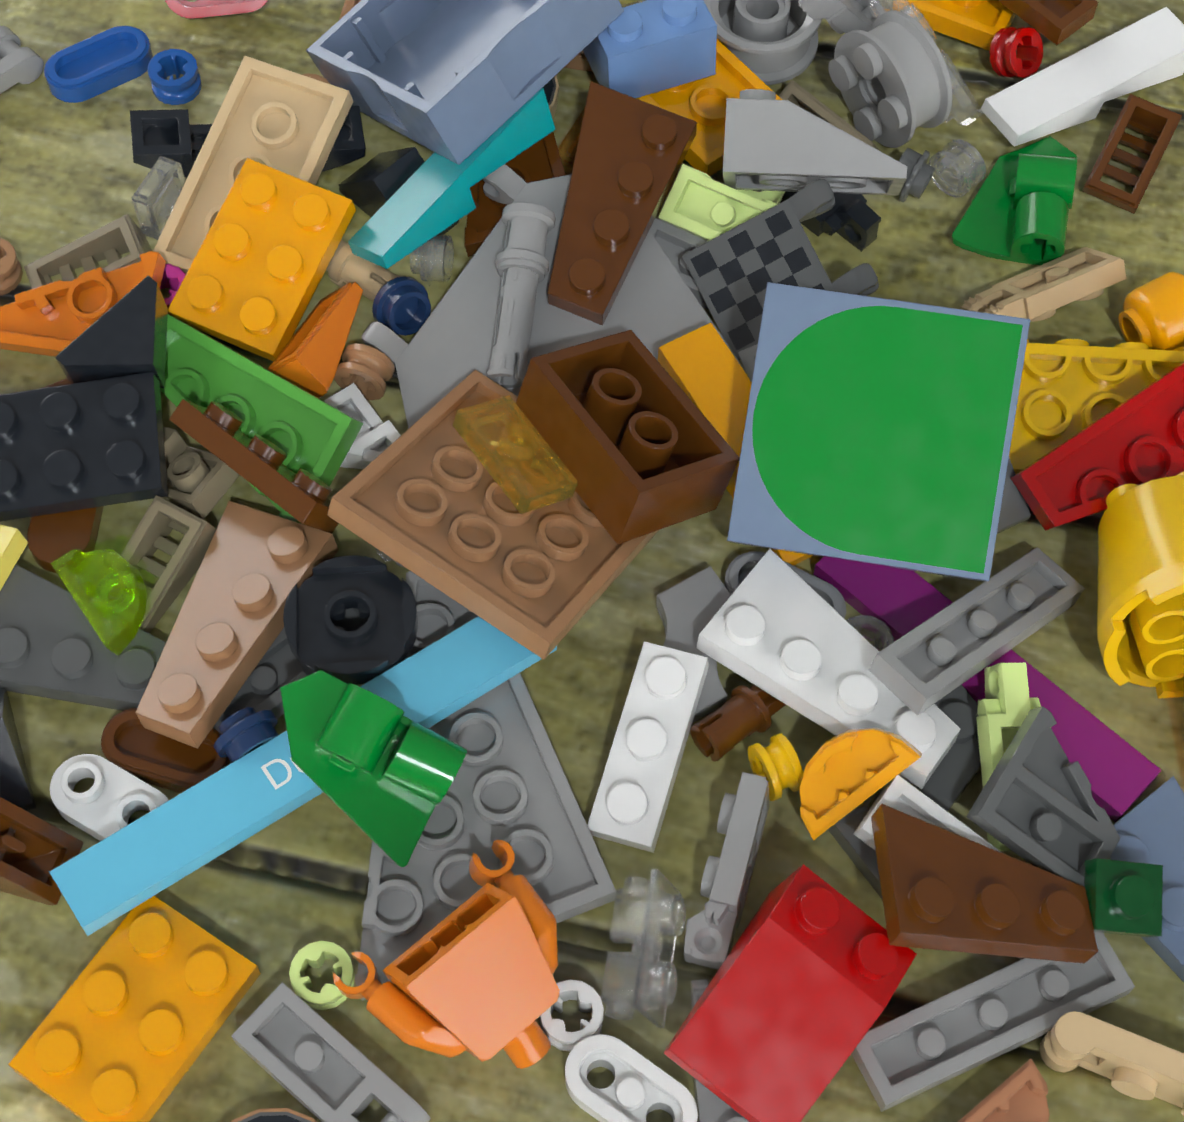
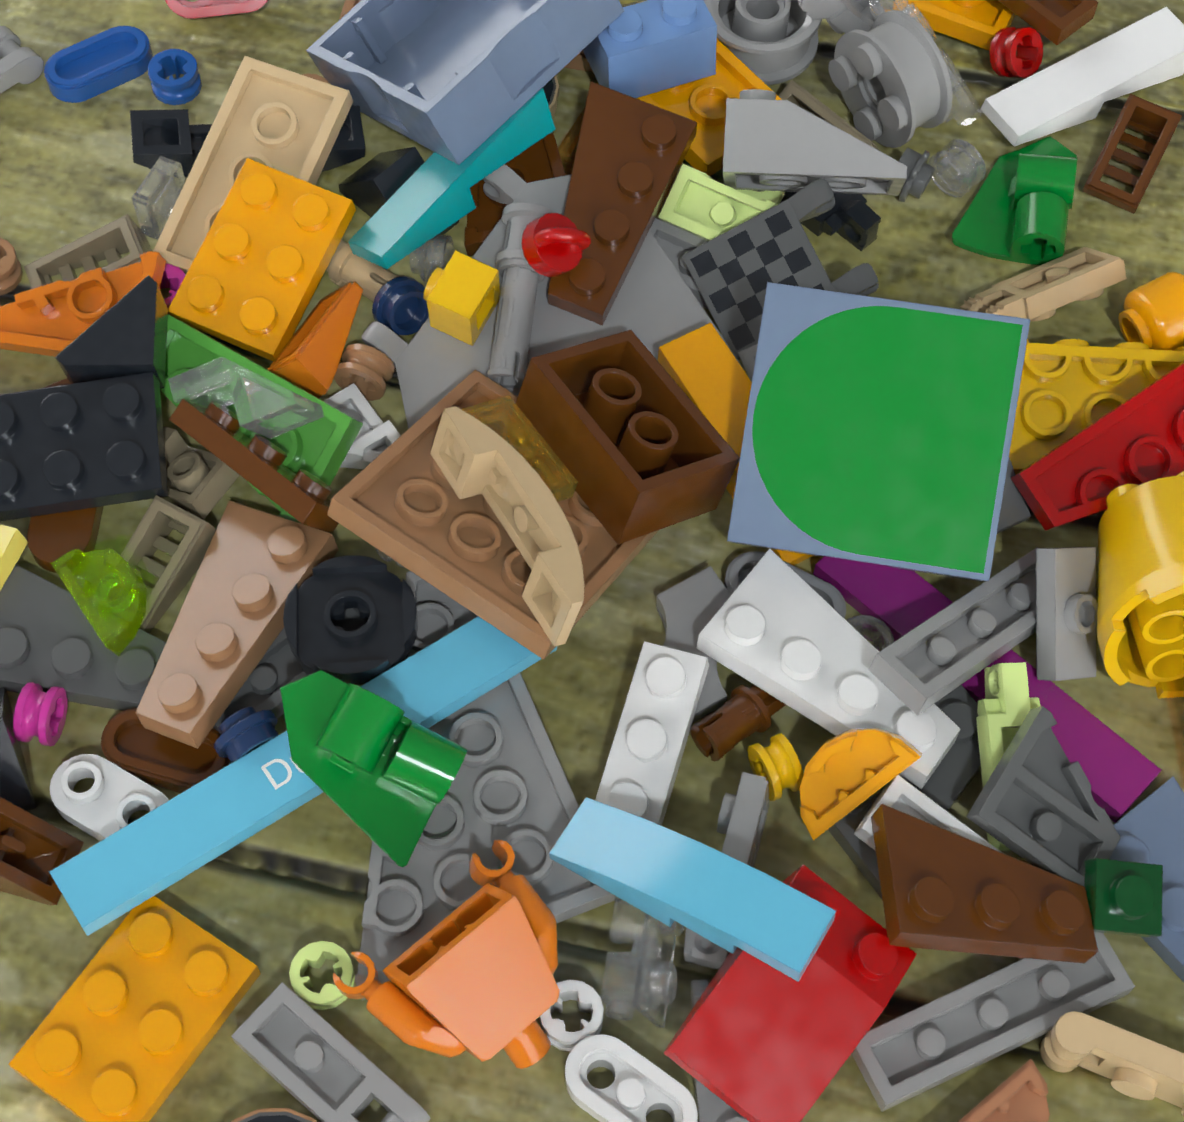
none -> dark pink bush [13,682,68,746]
none -> clear slope [168,356,324,439]
none -> yellow plate [423,250,500,346]
none -> tan slope [430,406,584,647]
none -> red tile [521,213,591,277]
none -> medium azure slope [549,797,836,982]
none -> light grey plate [1036,547,1098,681]

